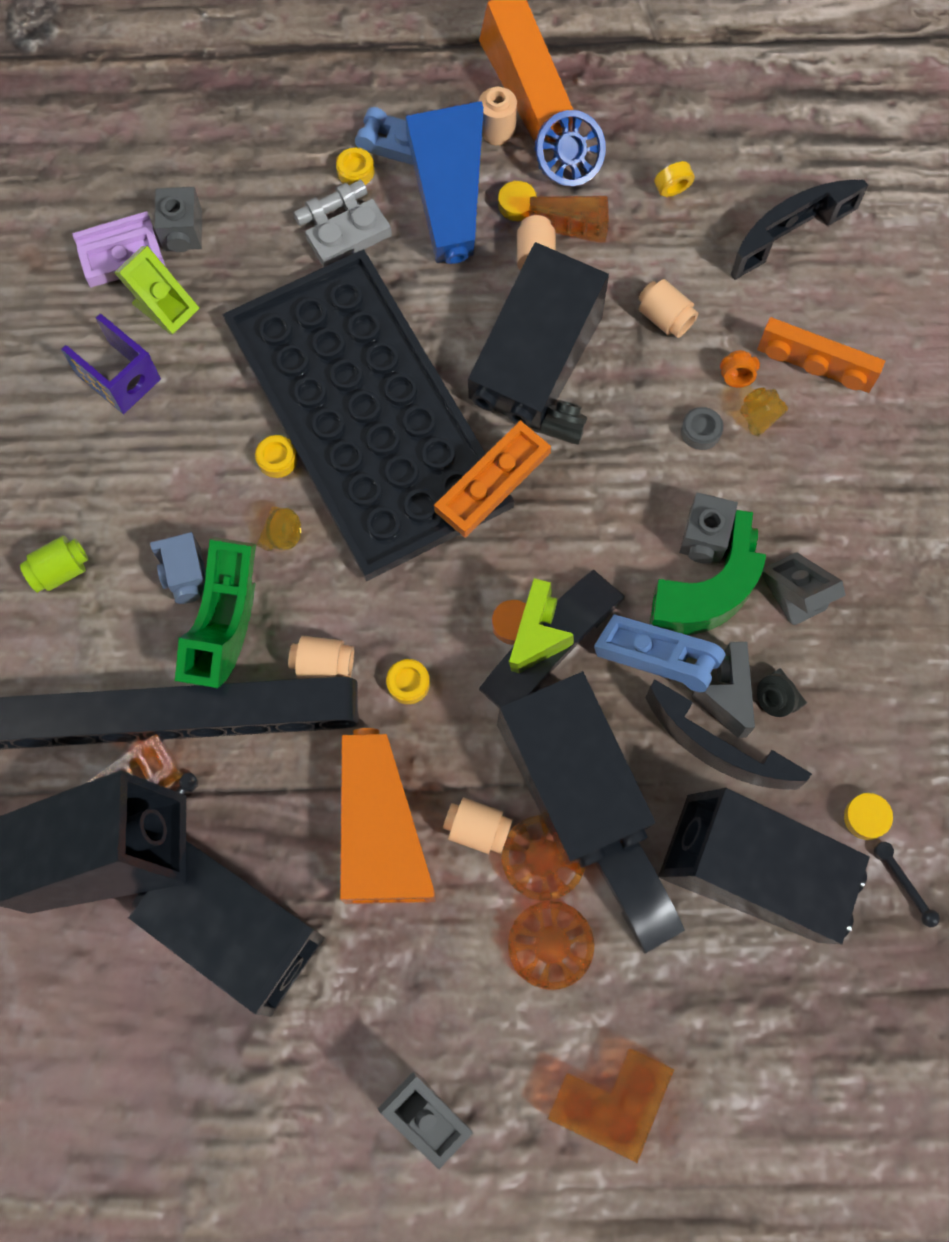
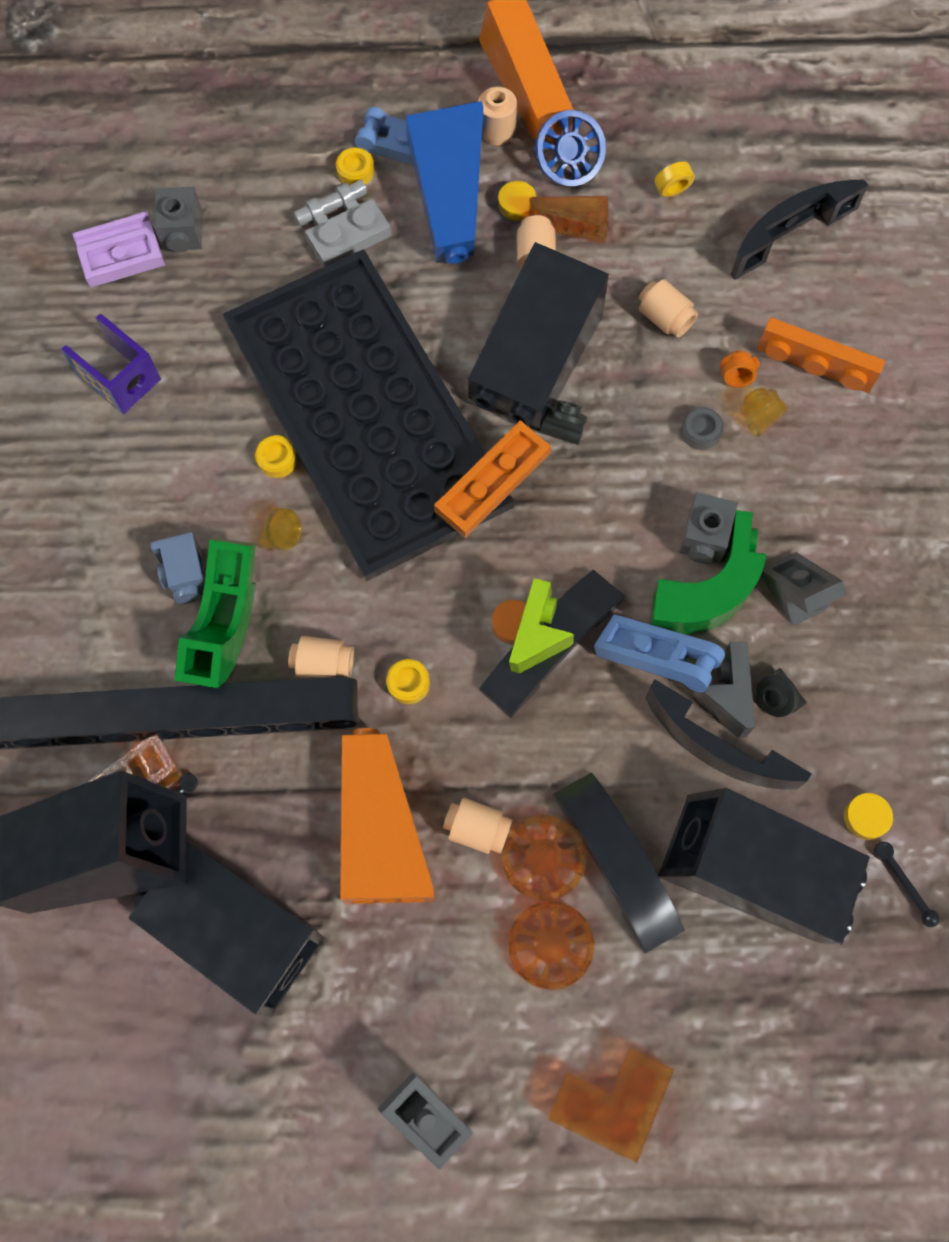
lime brick [19,535,88,593] -> none
lime slope [114,246,200,335] -> none
black slope [497,671,656,869] -> none

